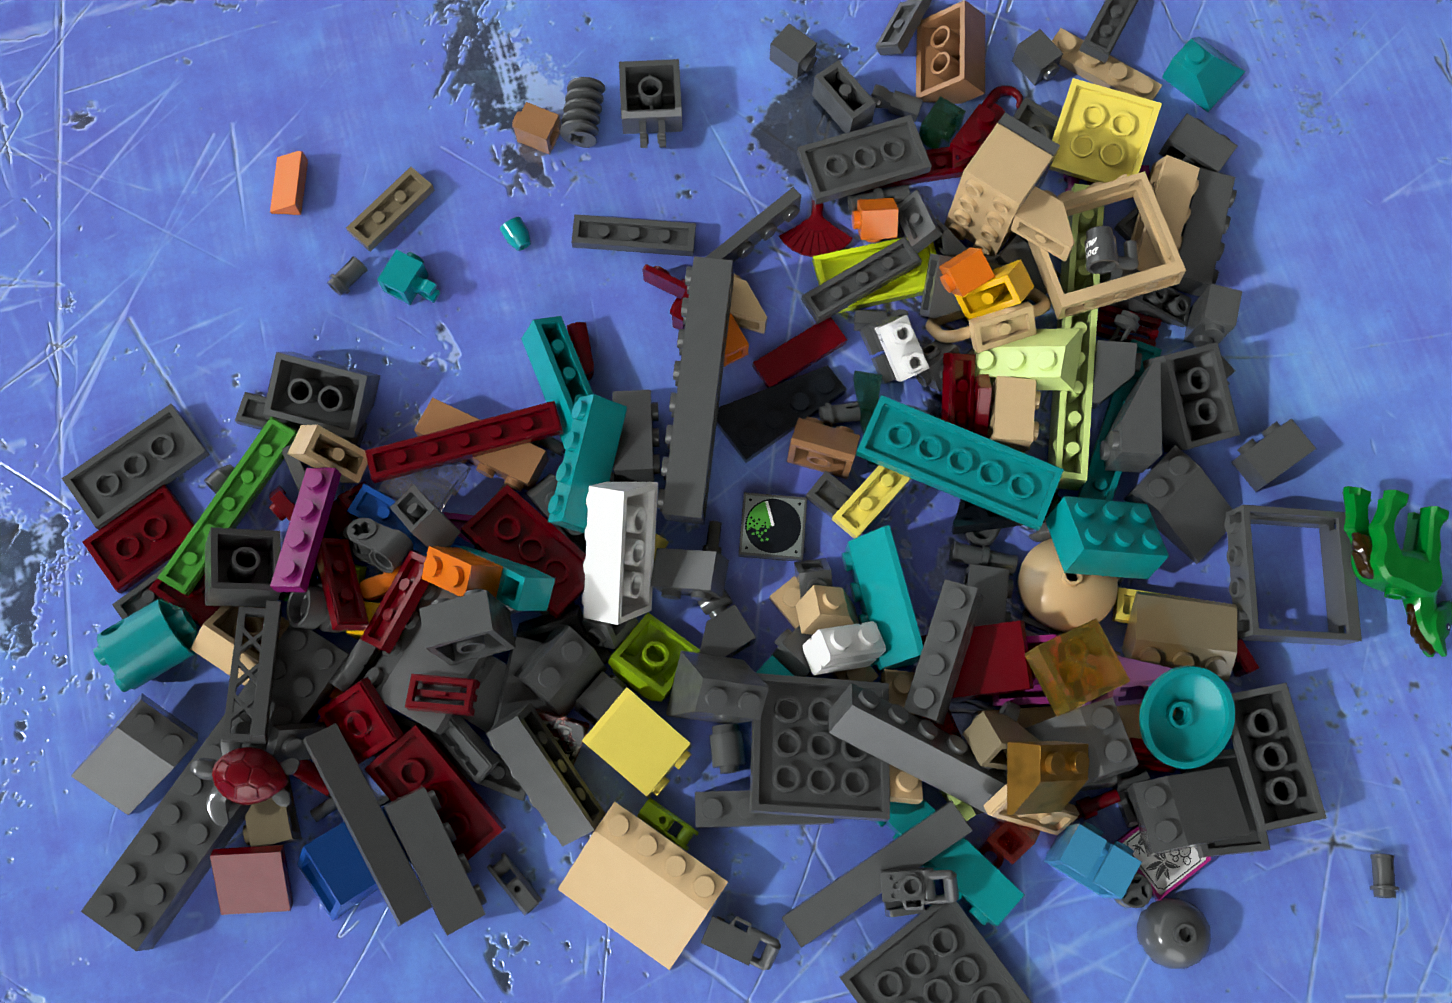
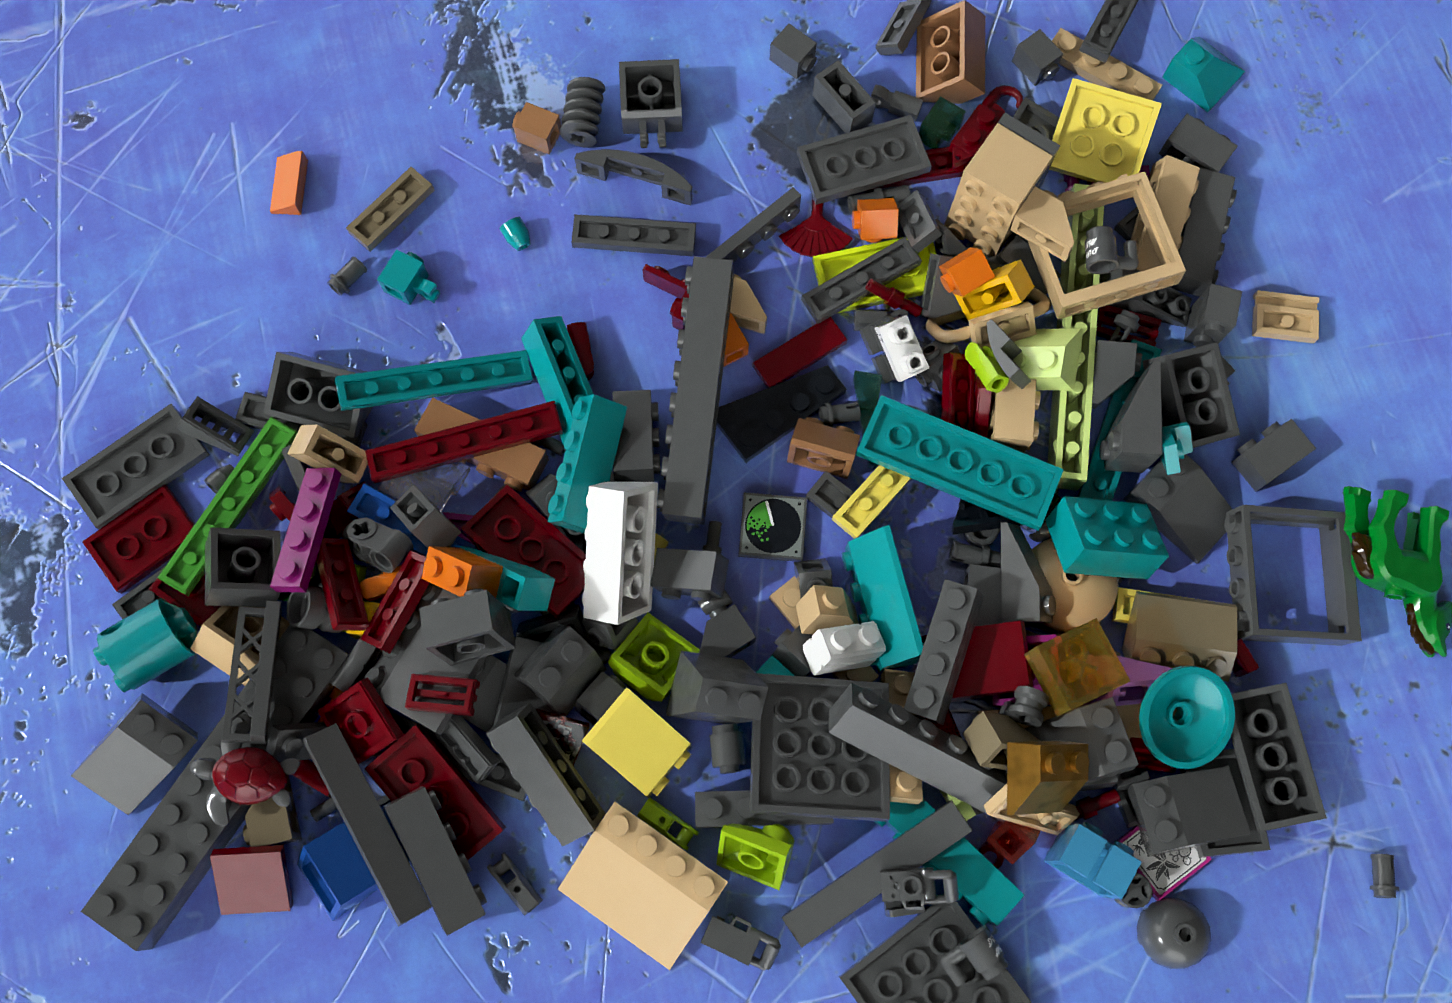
none -> dark grey slope [176,396,254,456]
none -> teal plate [335,350,533,411]
none -> dark grey slope [574,149,693,206]
none -> lime slope [716,824,794,890]
none -> dark red bar [865,279,923,317]
none -> dark grey piece [941,925,1009,986]
none -> lime bar [965,342,1009,393]
none -> slope [987,319,1031,389]
none -> dark grey slope [1001,522,1056,624]
none -> dark grey wheel [1008,686,1050,727]
none -> teal bracket [1160,422,1193,475]
none -> tan plate [1252,290,1319,344]

